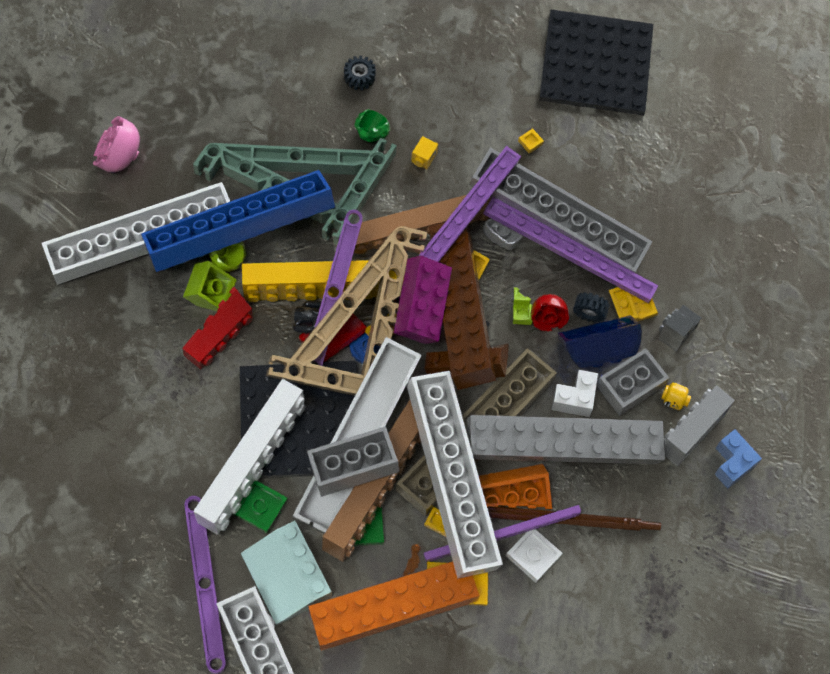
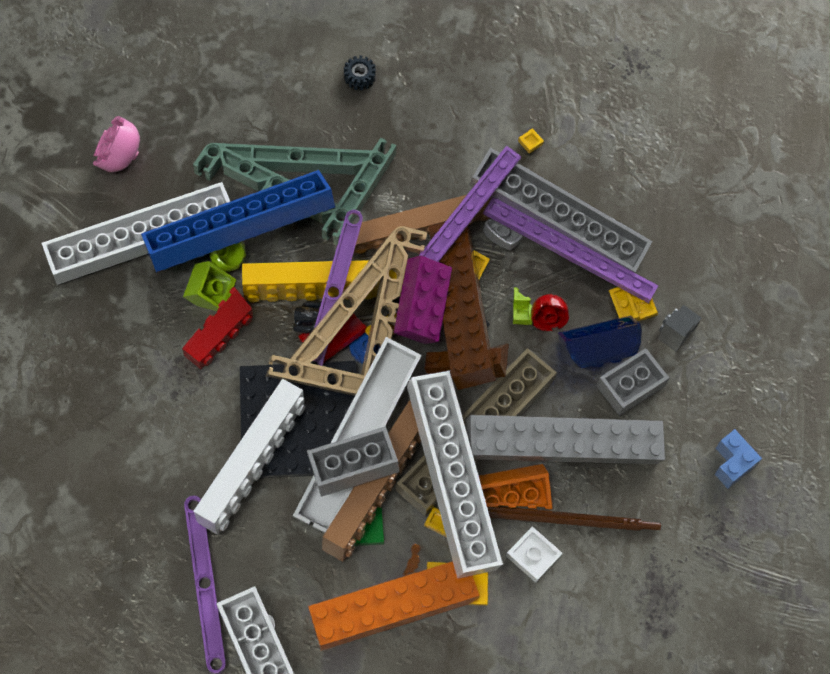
green plate [232,480,288,533] -> none
light aqua slope [241,521,332,626] -> none
green hair [355,109,390,142] -> none
yellow brick [411,136,438,169] -> none
medium lavender tile [424,505,581,562] -> none
black plate [539,9,654,116] -> none
white brick [551,370,598,417] -> none
black bush [573,292,610,323] -> none
yellow head [661,382,691,411] -> none
light grey brick [664,385,735,467] -> none

